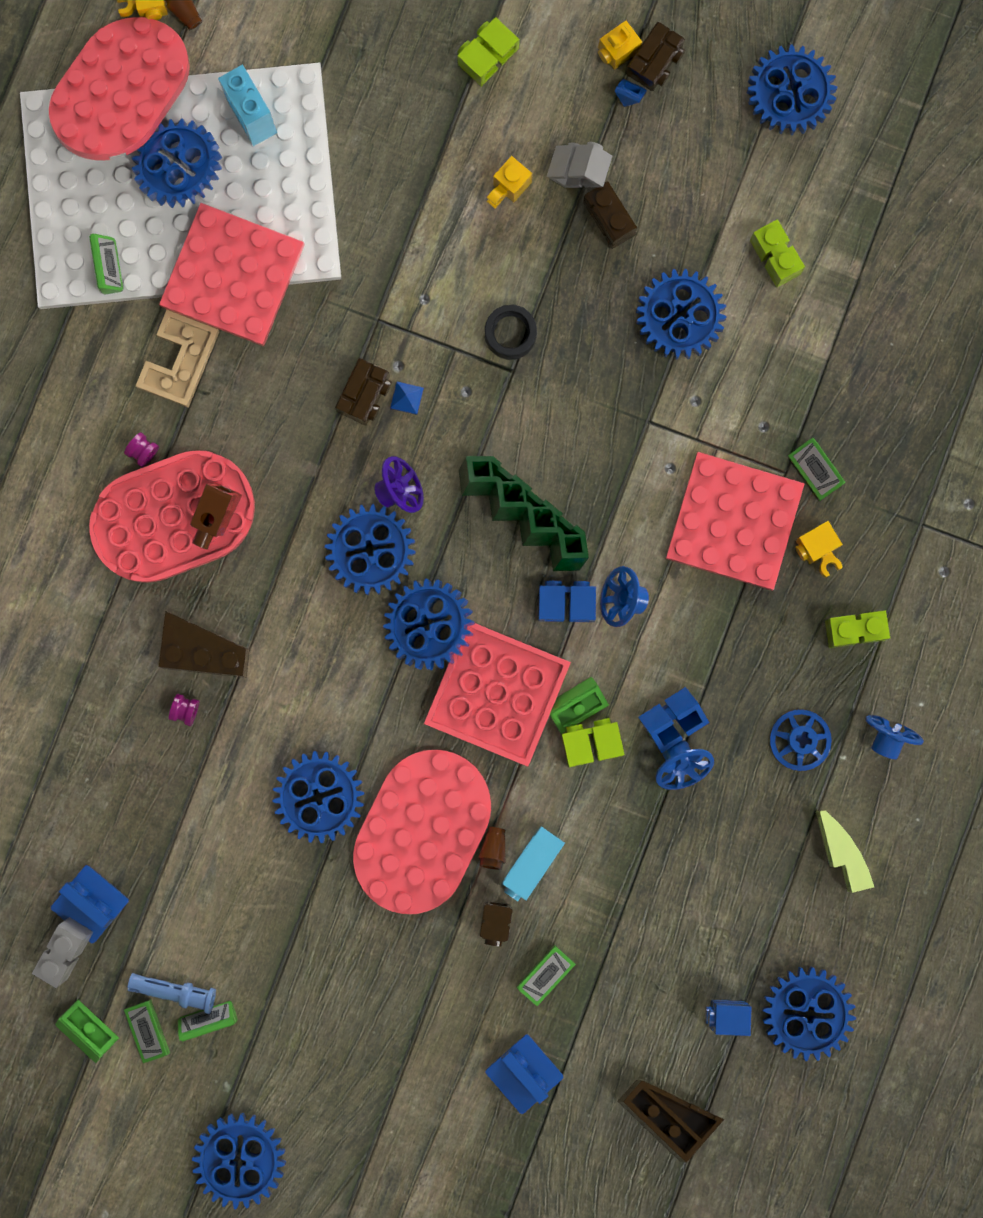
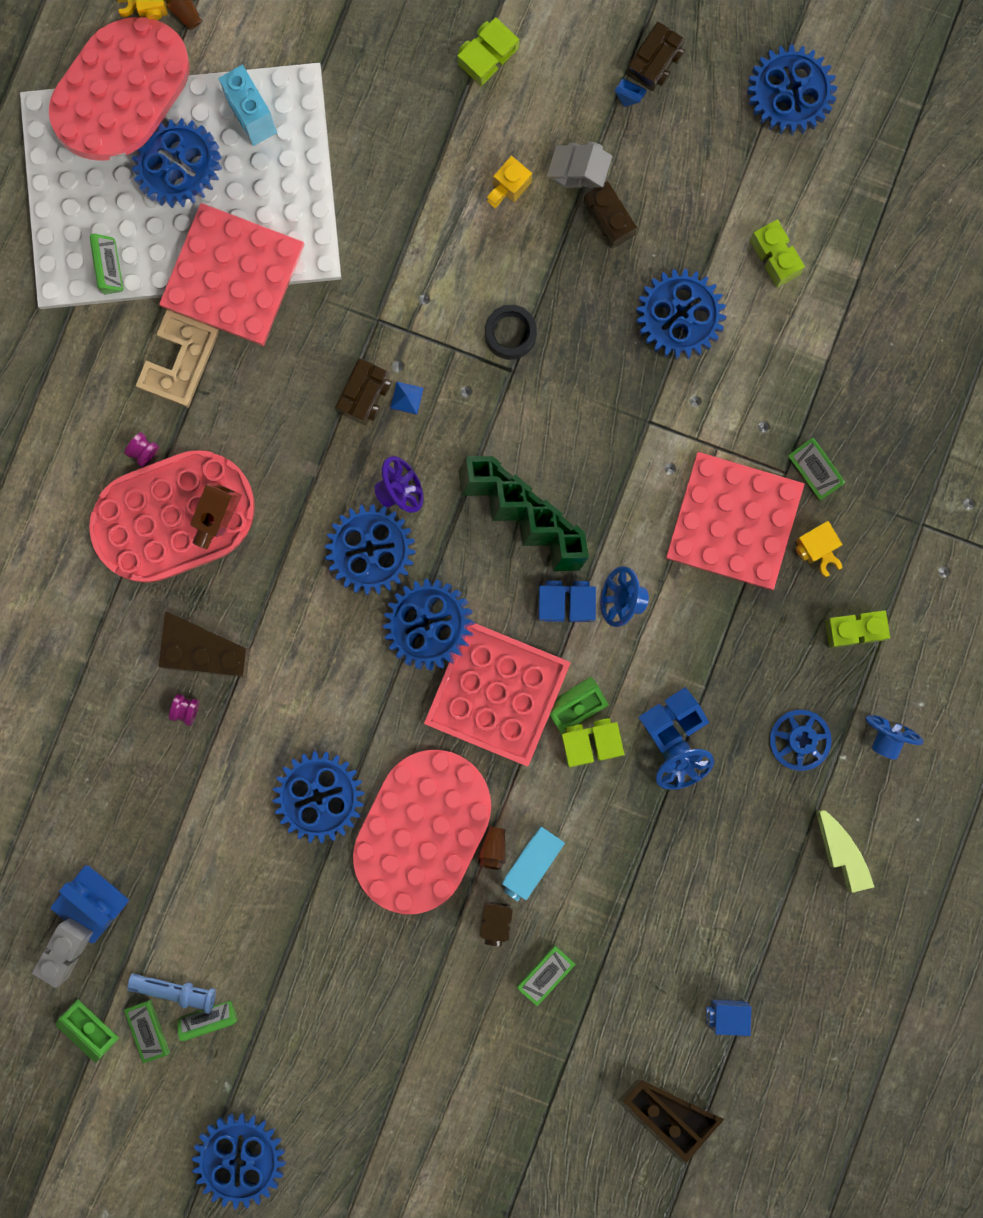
blue bracket [485,1034,563,1114] -> none
yellow brick [598,20,642,70] -> none
blue gear [762,967,856,1061] -> none

